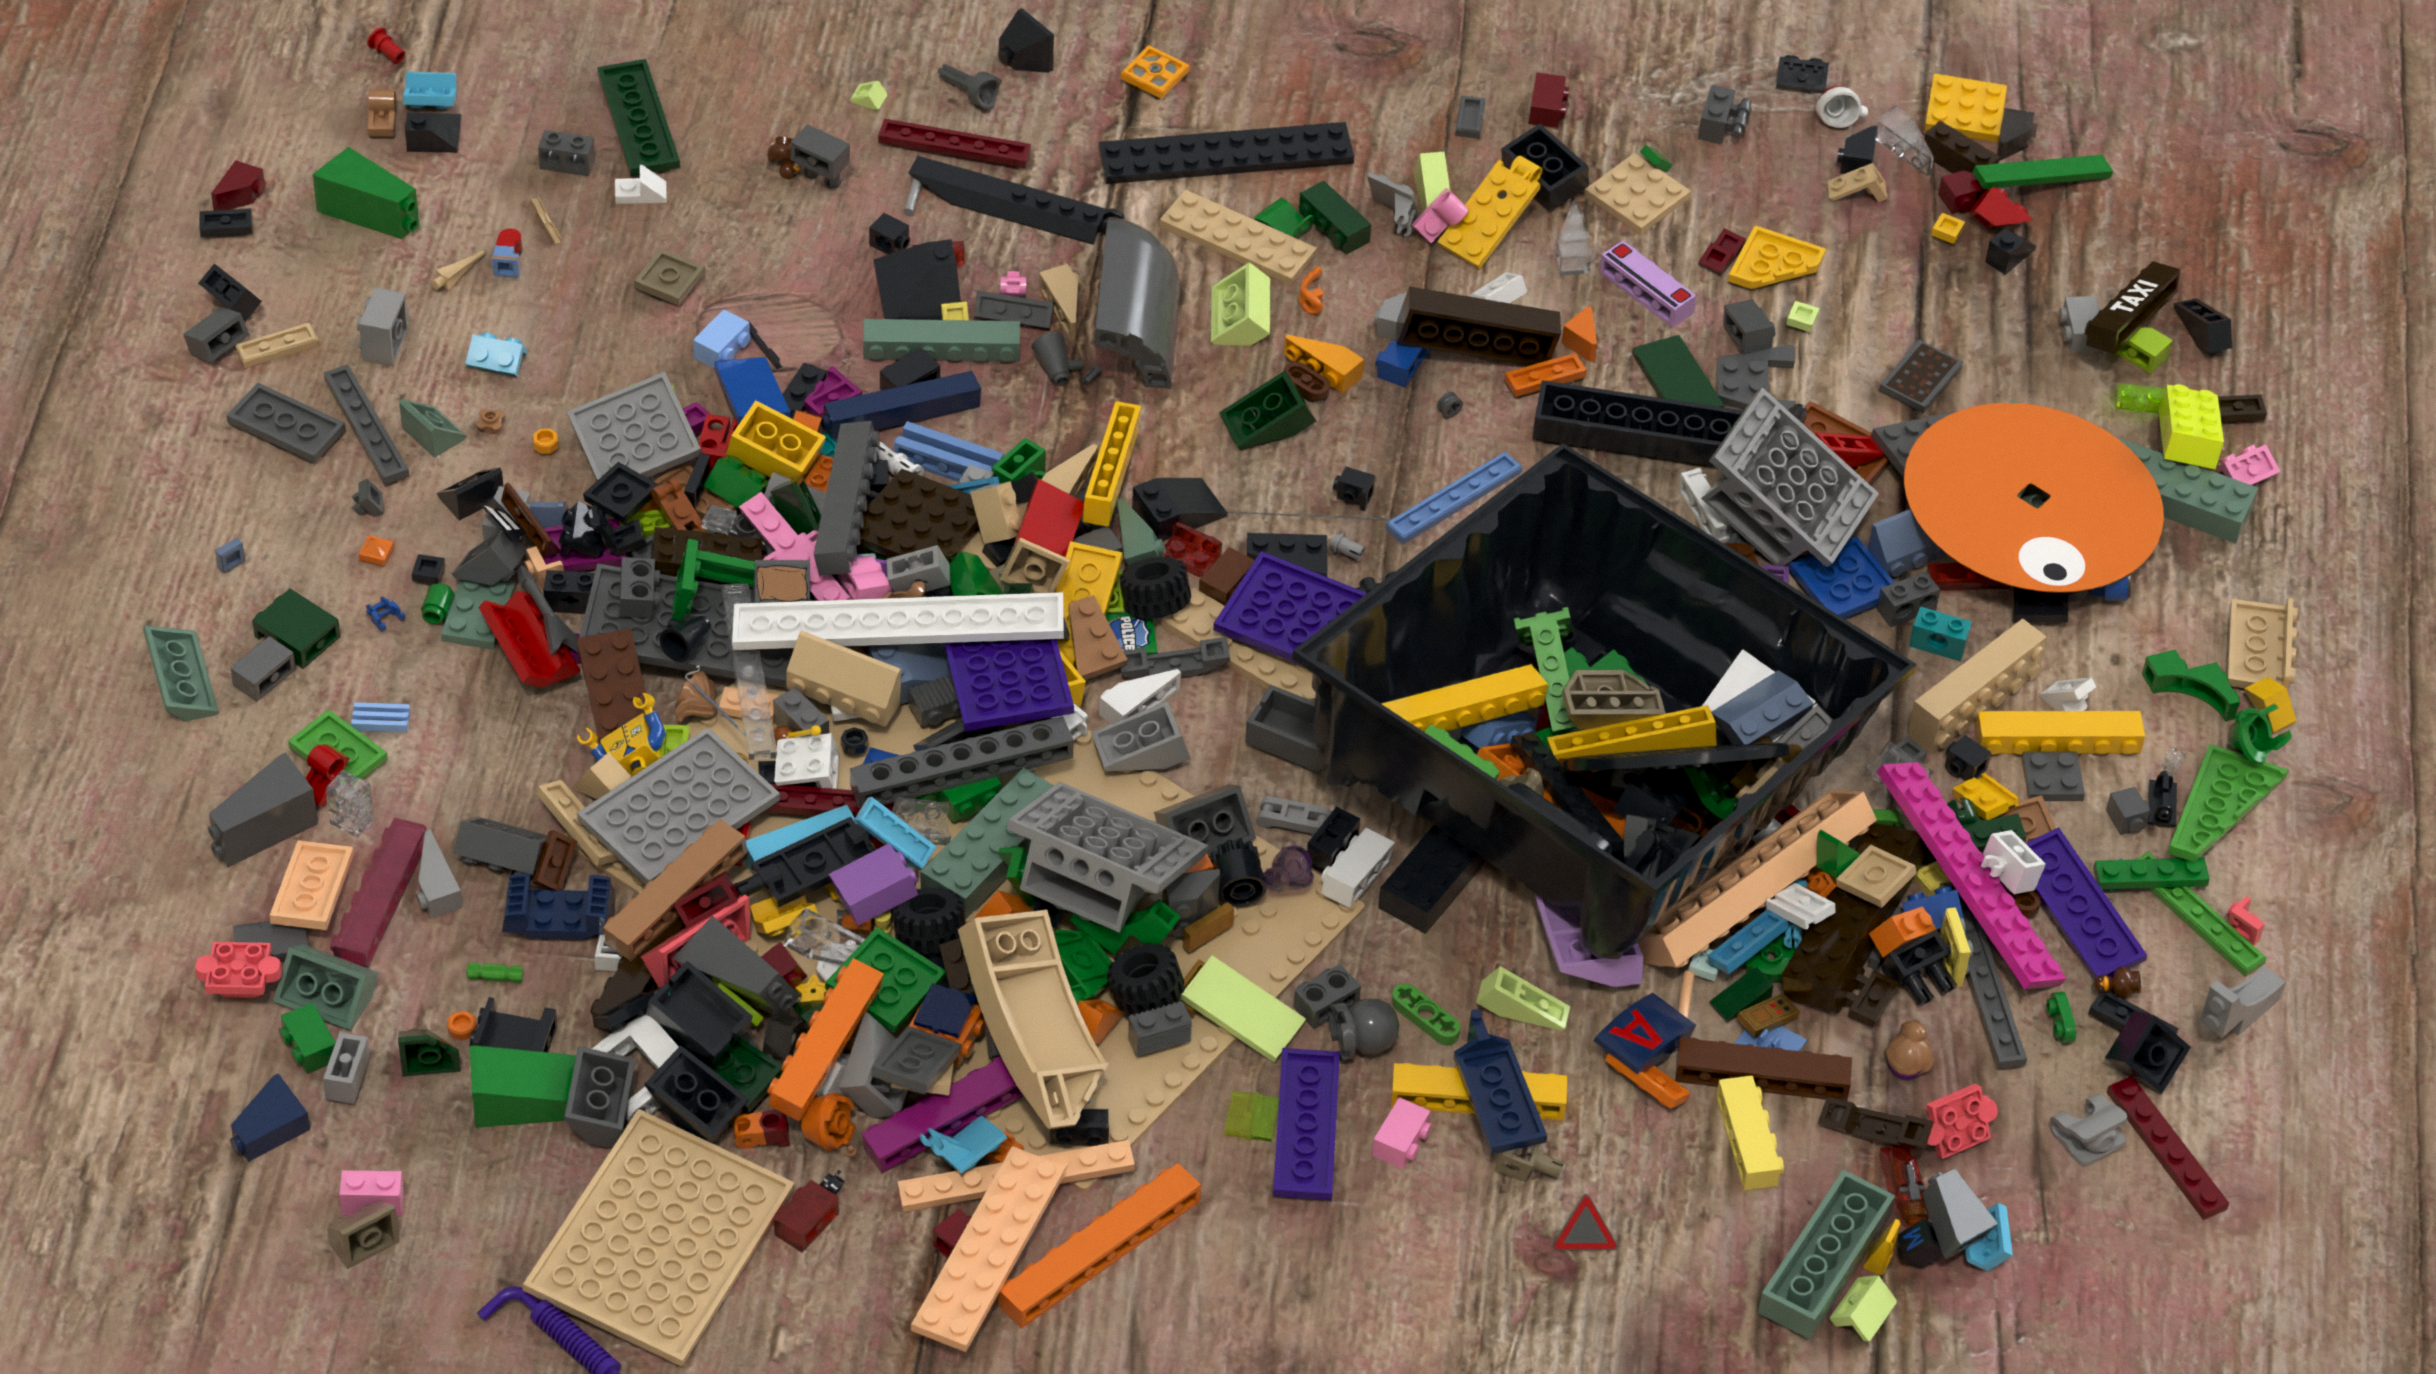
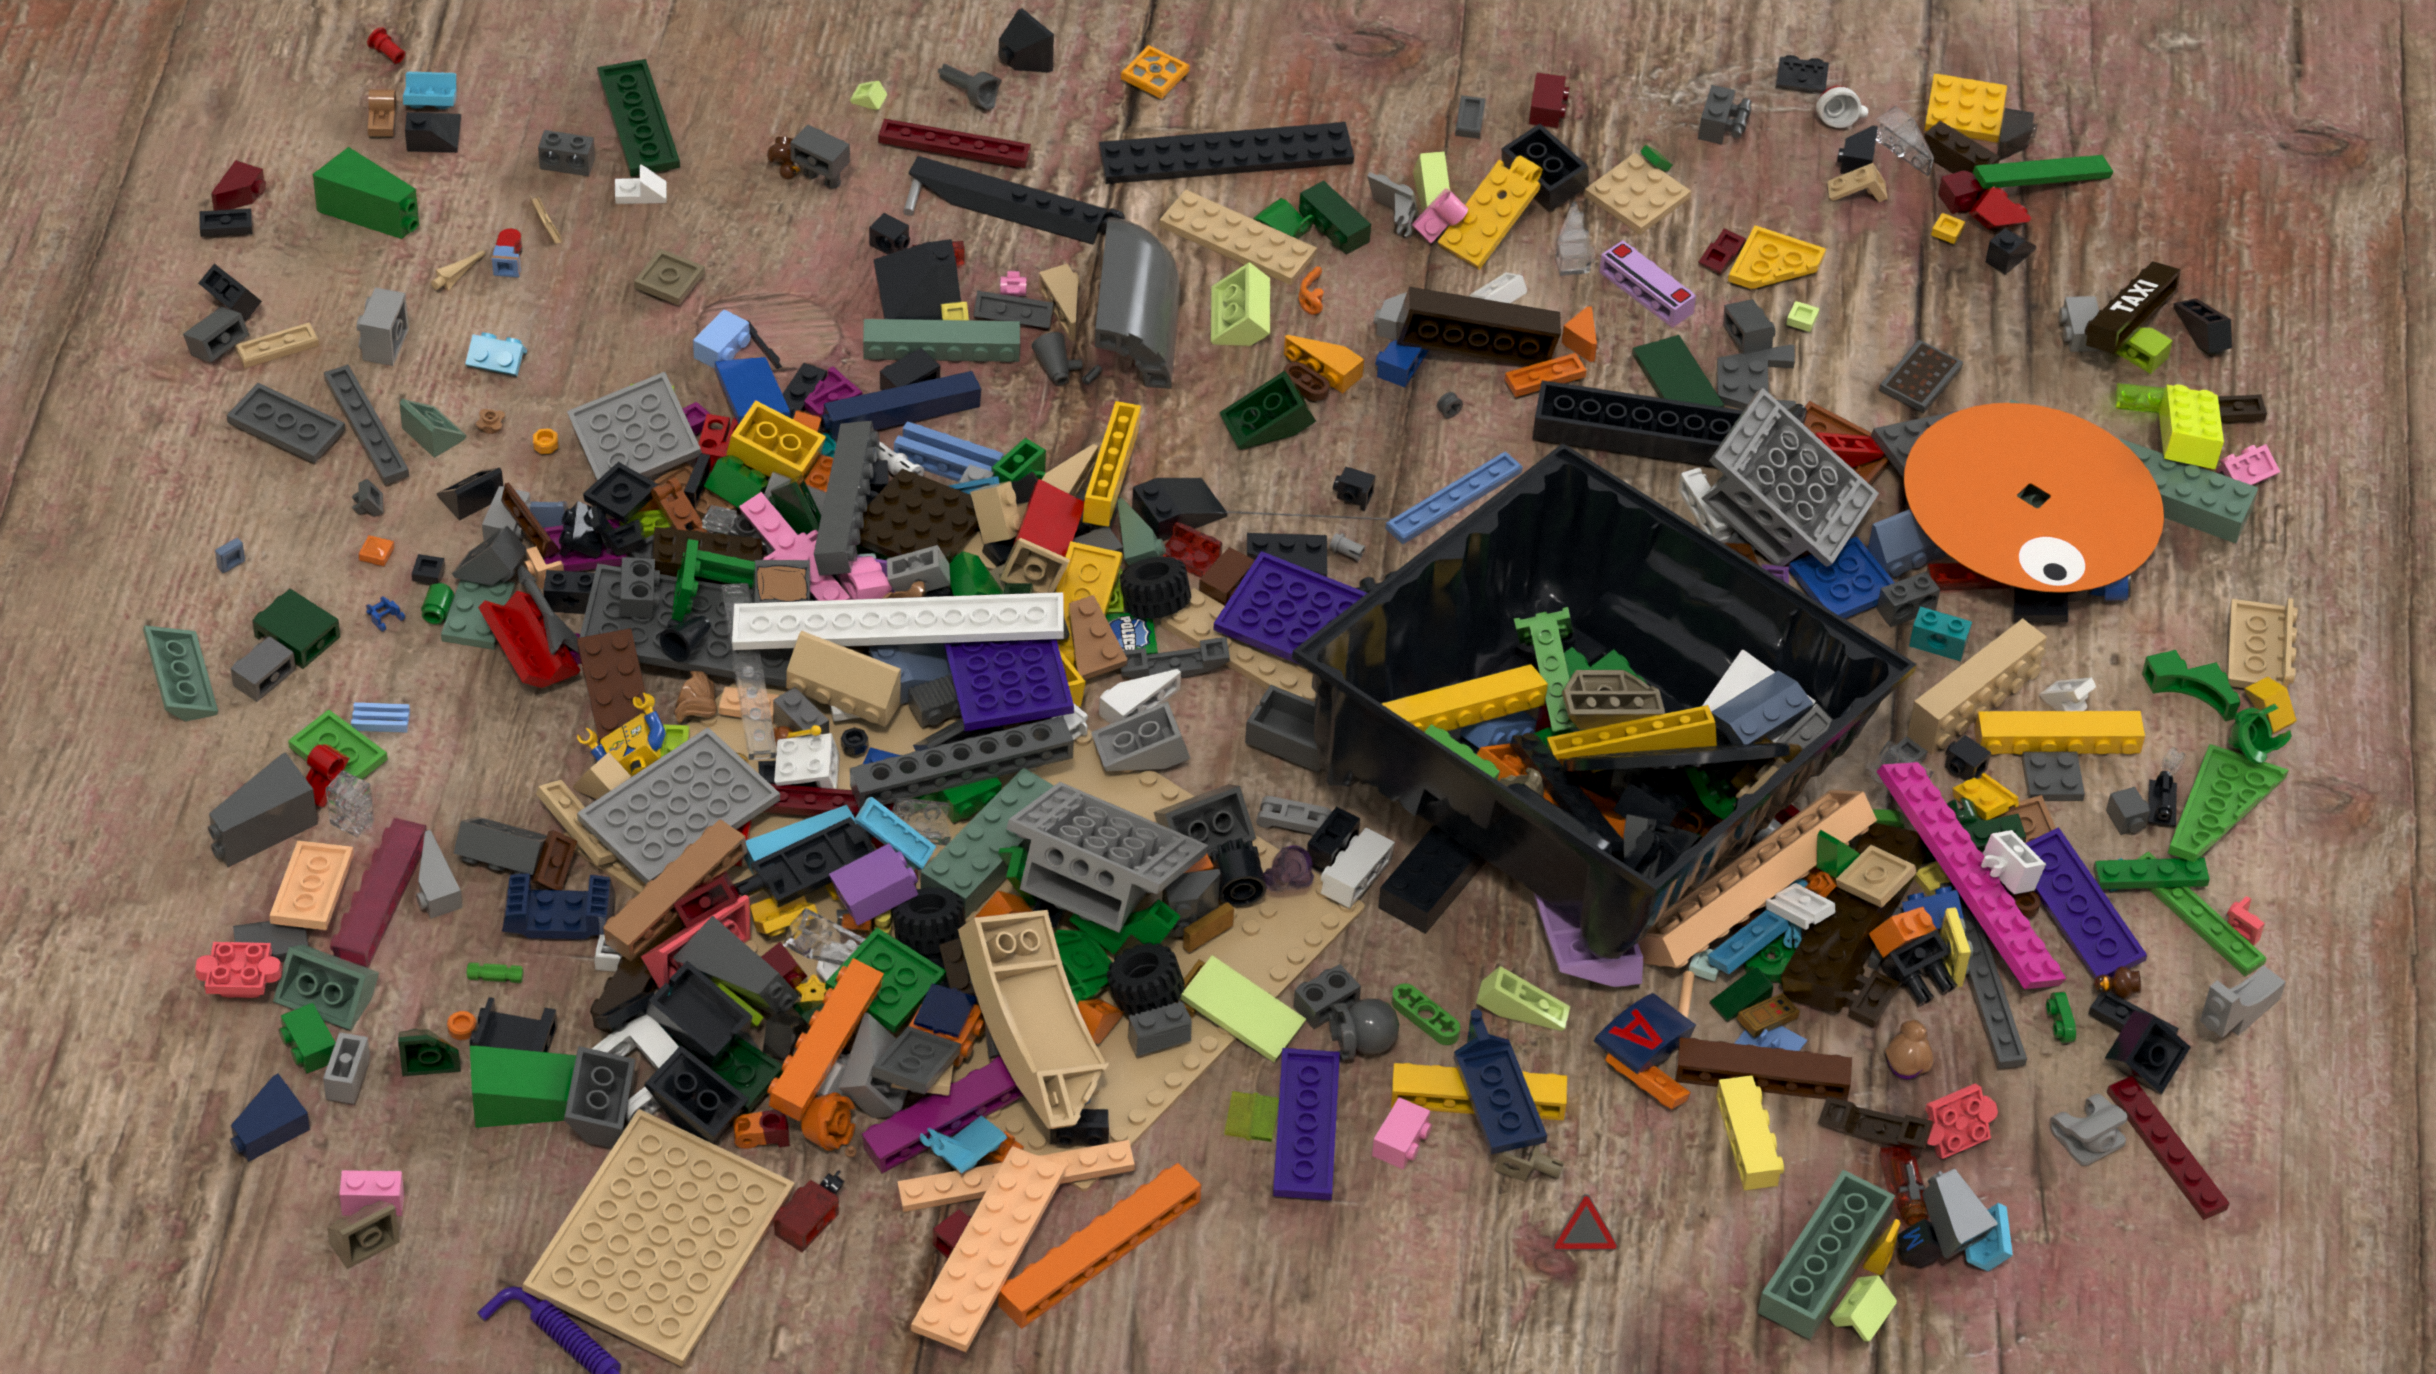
black sticker [480,496,526,540] -> none
piece [685,666,760,736] -> none

